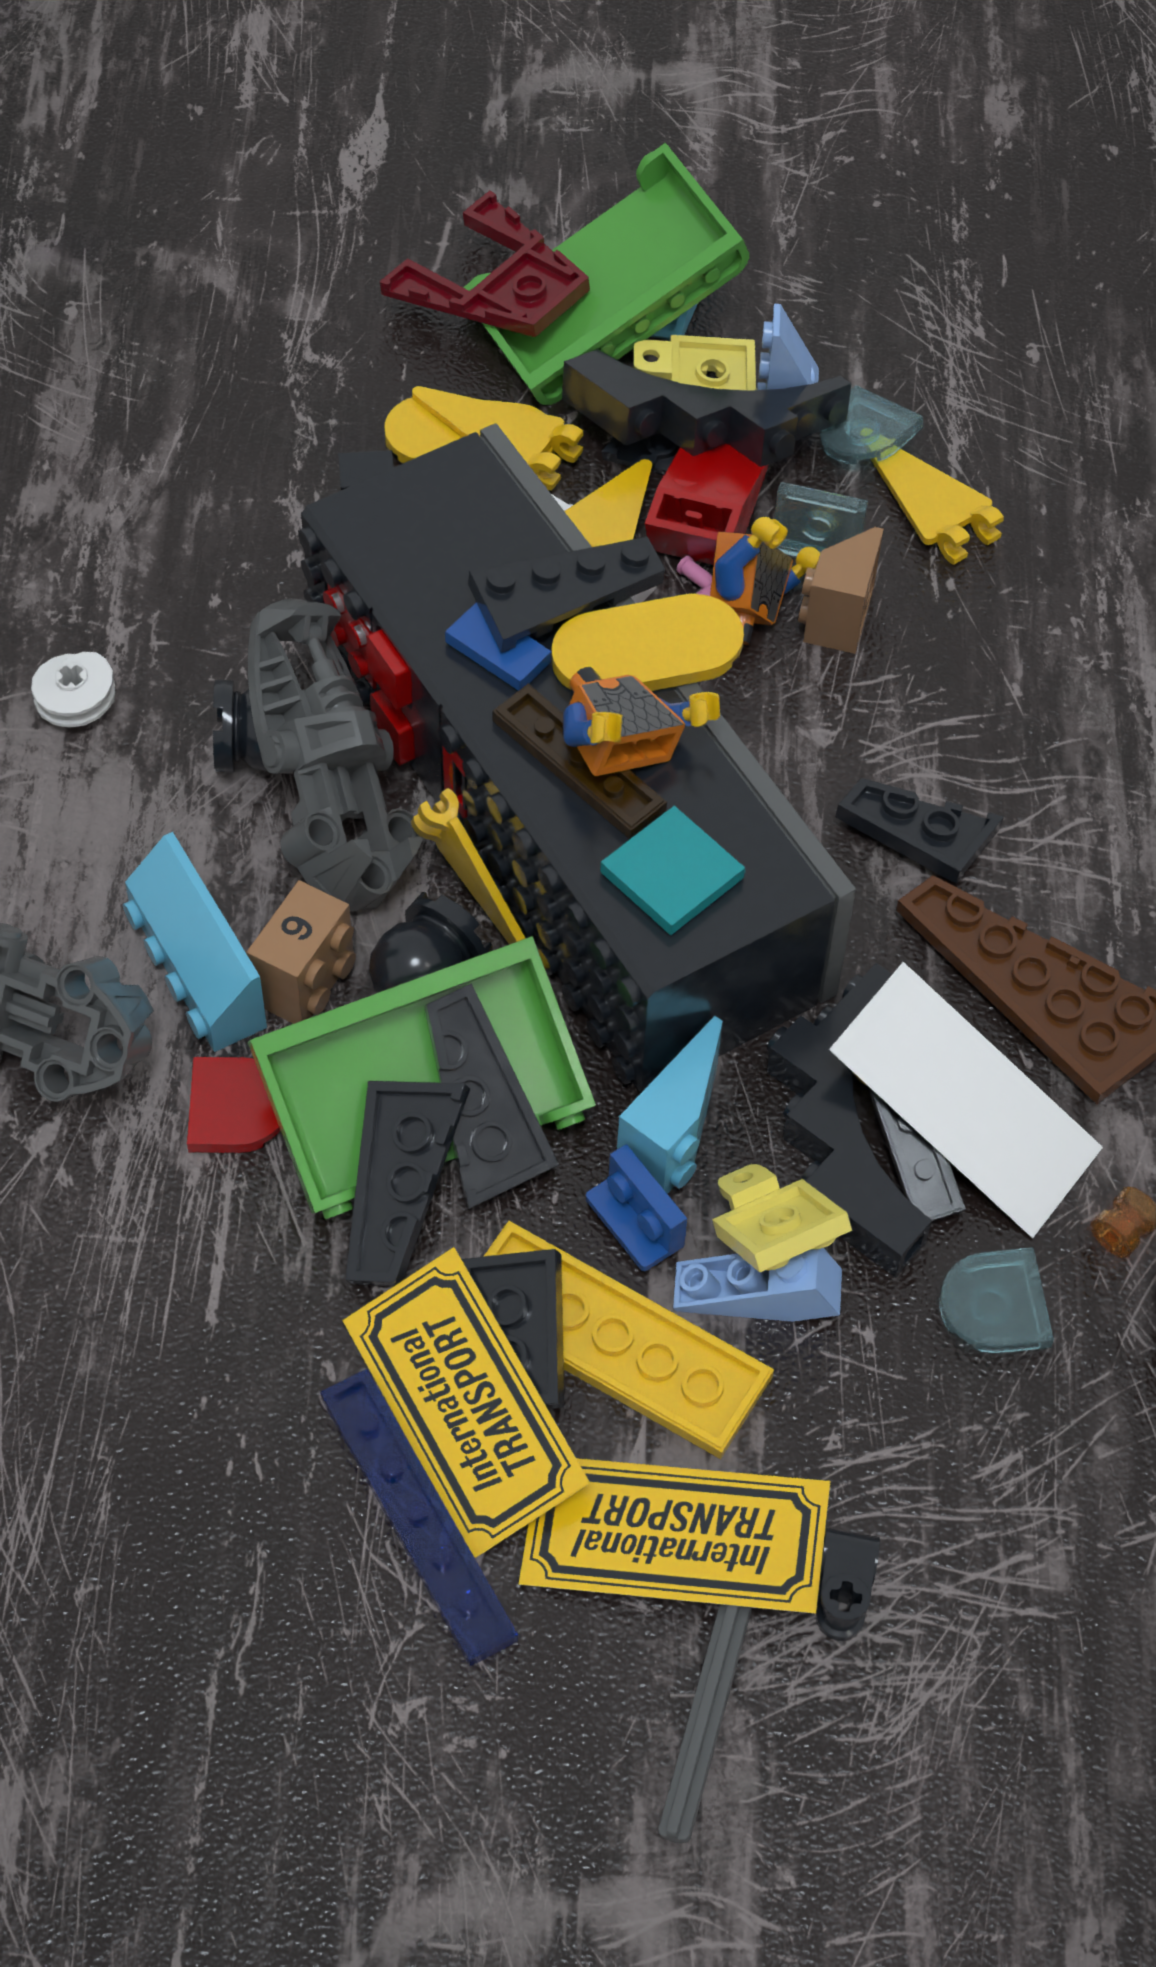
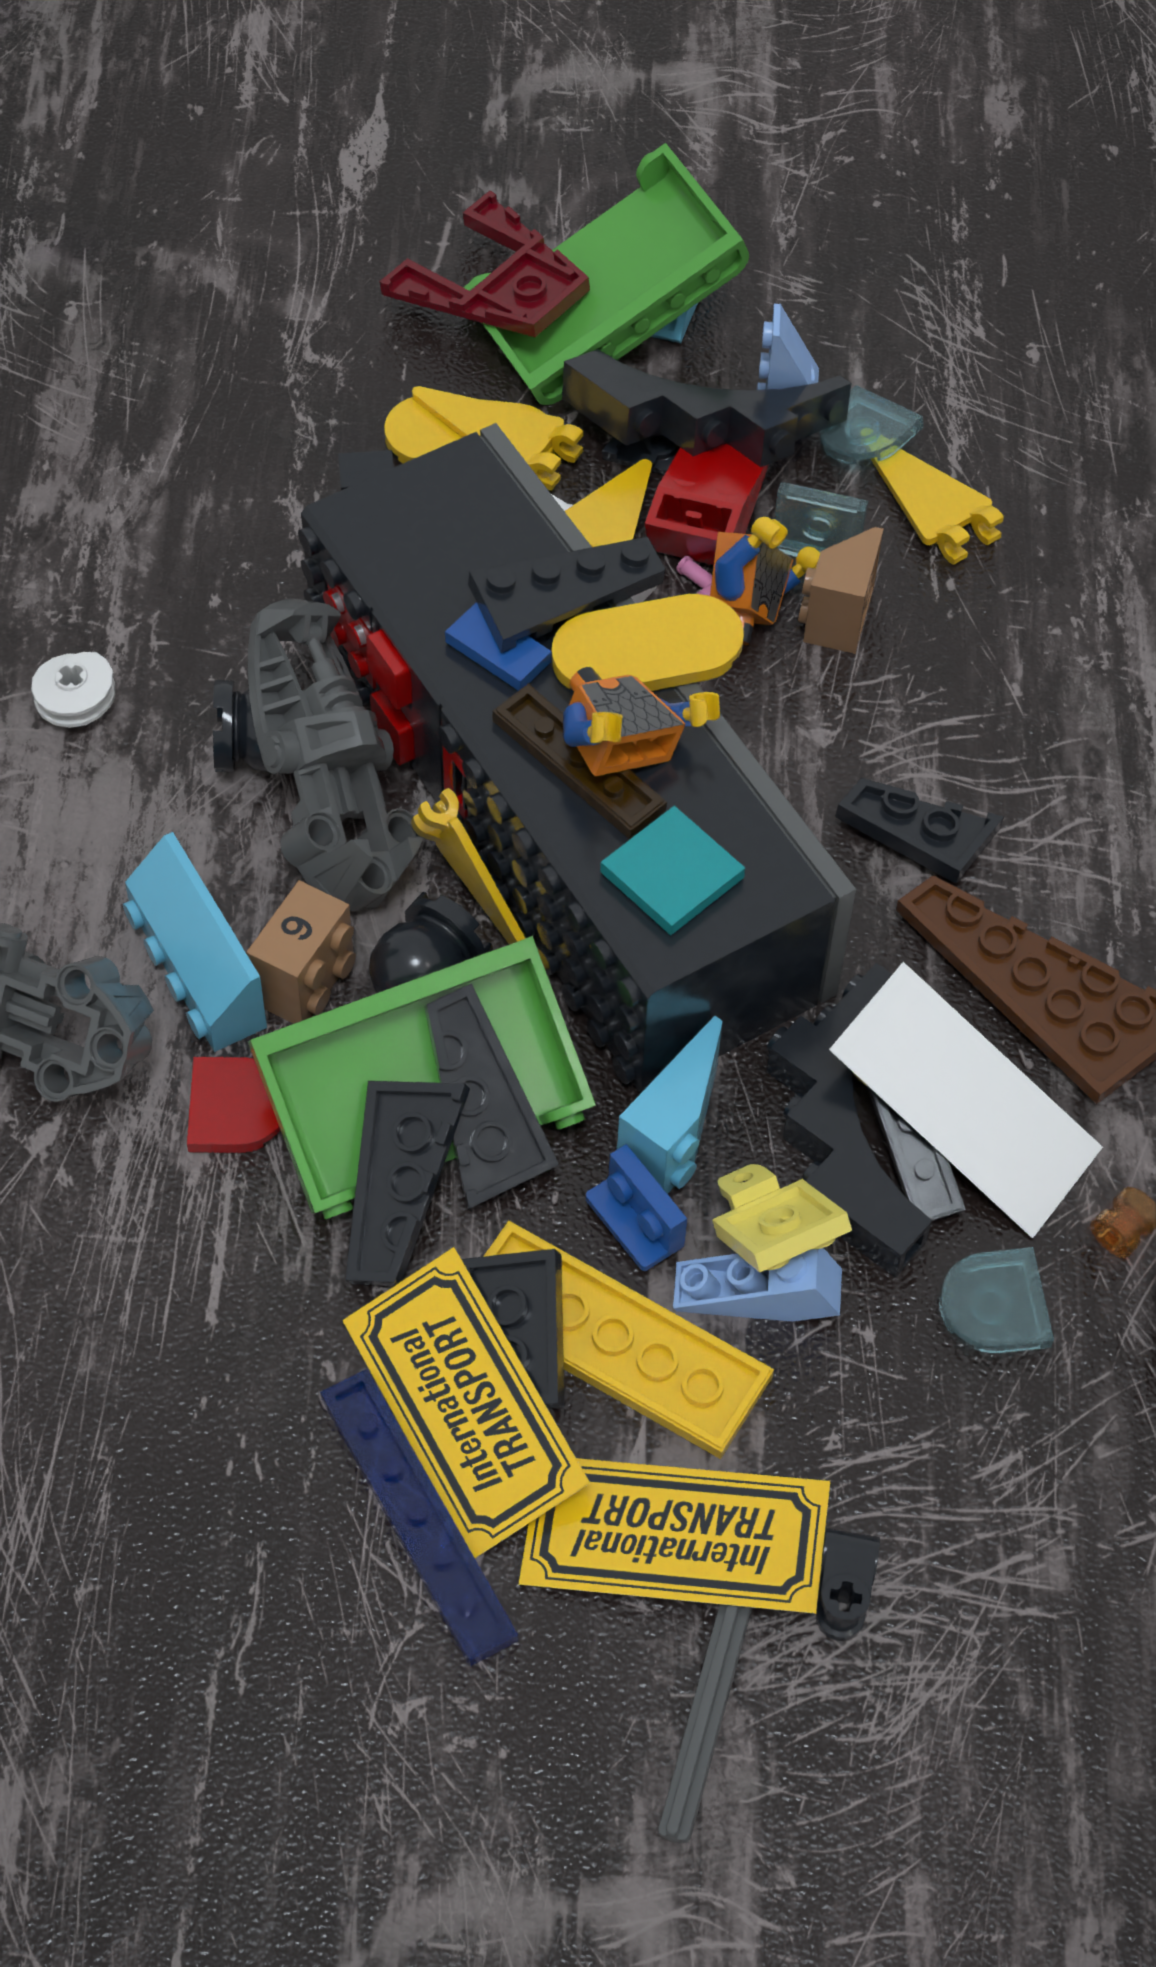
light yellow plate [633,335,756,390] -> none

